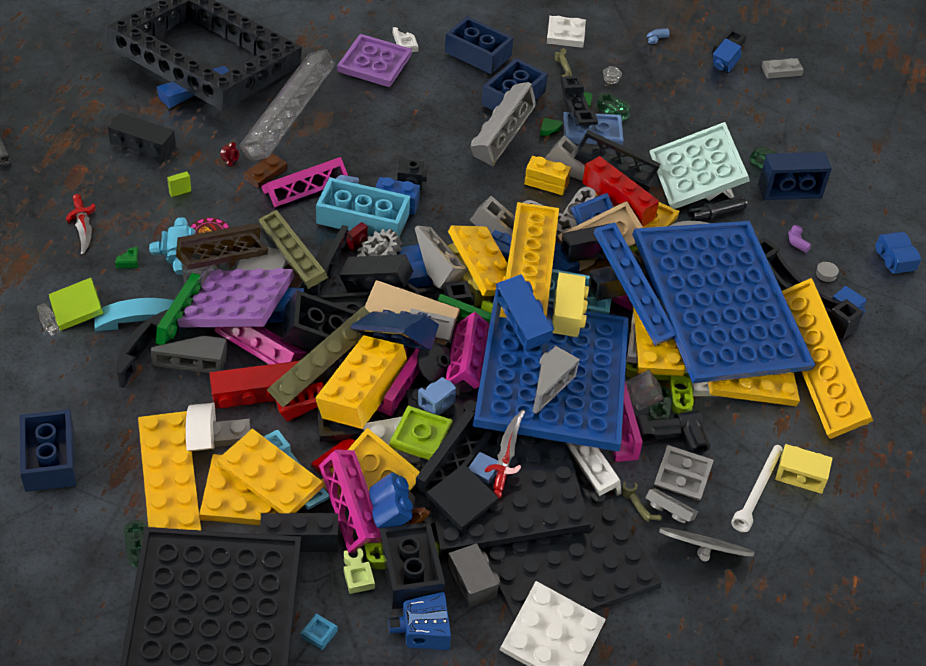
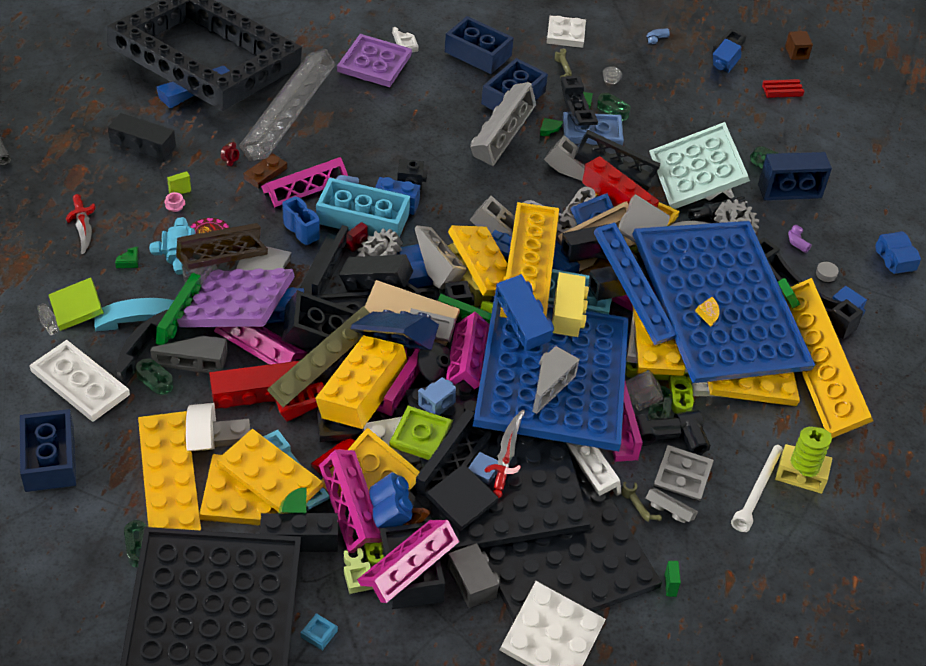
olive plate [258,210,328,289] -> none
blue torso [388,592,451,650] -> none
yellow brick [524,156,571,195] -> none
light grey shield [659,527,755,561] -> none
light grey plate [761,58,804,79] -> none
none -> white plate [30,340,130,422]
none -> clear green beam [136,358,174,395]
none -> bright pink plate [164,192,185,212]
none -> green tile [279,487,307,513]
none -> blue brick [282,196,320,245]
none -> dark pink fence [357,520,459,603]
none -> light grey slope [618,194,670,242]
none -> green tile [664,561,681,597]
none -> yellow tile [695,297,719,327]
none -> light grey gear [714,199,759,233]
none -> red tile [762,79,805,98]
none -> green tile [778,278,800,308]
none -> reddish brown brick [785,31,813,60]
none -> lime piece [791,426,832,477]

